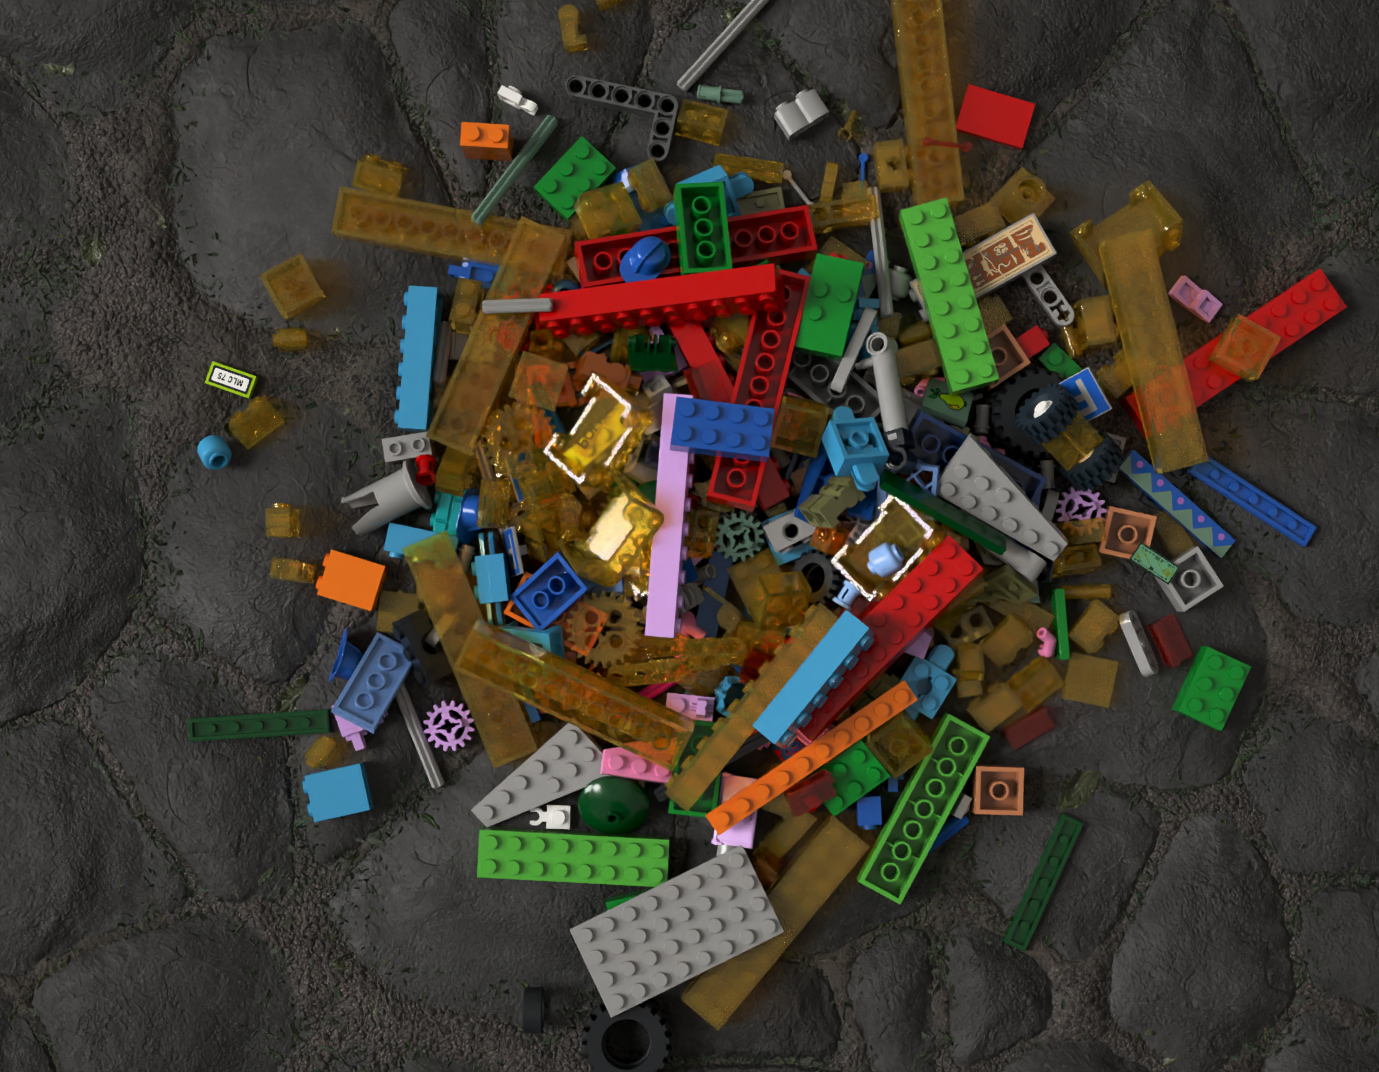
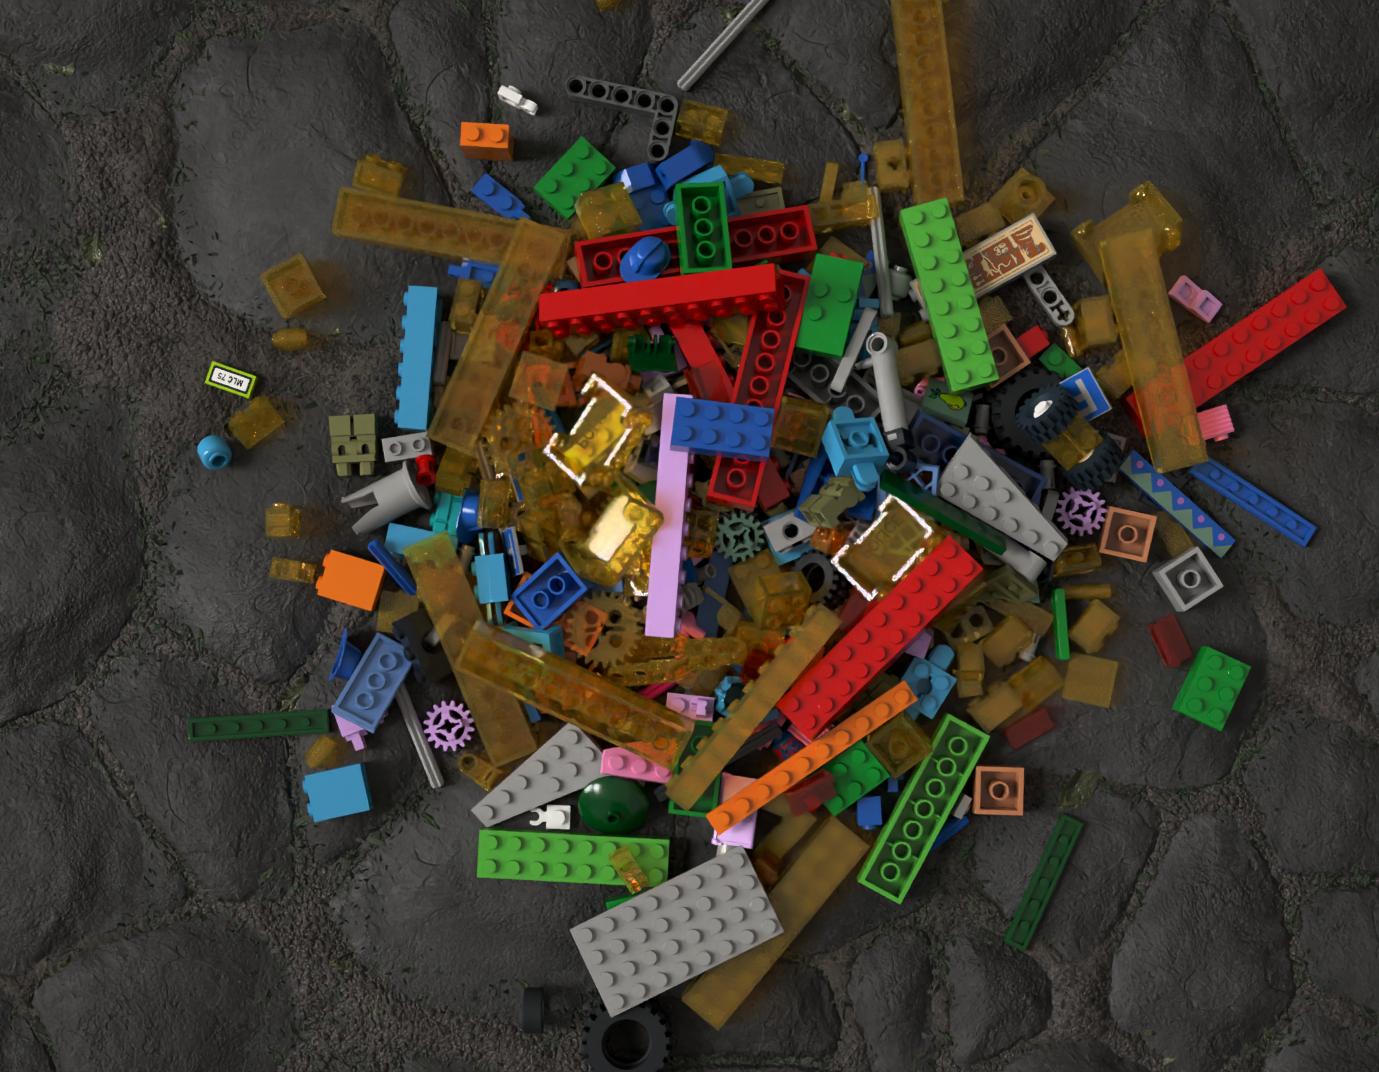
sand green axle [471,115,558,225] -> none
light grey axle [482,298,553,314] -> none
clear yellow leg [558,4,588,54] -> none
clear yellow bracket [626,157,673,213] -> none
sand green axle [697,84,744,104] -> none
clear yellow bush [715,330,740,354] -> none
dark azure brick [752,610,875,748] -> none
light grey brick [774,89,829,140] -> none
light grey hinge [782,170,816,211] -> none
light blue bush [832,580,863,611] -> none
clear yellow hand [838,110,857,142] -> none
light blue head [867,542,905,578] -> none
clear red hinge [923,137,972,152] -> none
red tile [955,84,1035,150] -> none
bright pink arm [1036,627,1057,658] -> none
clear yellow plate [1054,517,1106,546] -> none
light grey beam [1119,610,1159,677] -> none
clear green sticker [1129,542,1180,585] -> none
clear yellow brick [1209,314,1281,382] -> none
none -> olive hips [329,414,379,477]
none -> blue axle [368,539,419,596]
none -> clear yellow piece [458,751,504,791]
none -> blue hinge [471,173,532,227]
none -> clear yellow leg [609,844,649,894]
none -> blue piece [654,139,714,191]
none -> light grey pin [1018,631,1042,662]
none -> bright pink brick [1177,404,1234,449]

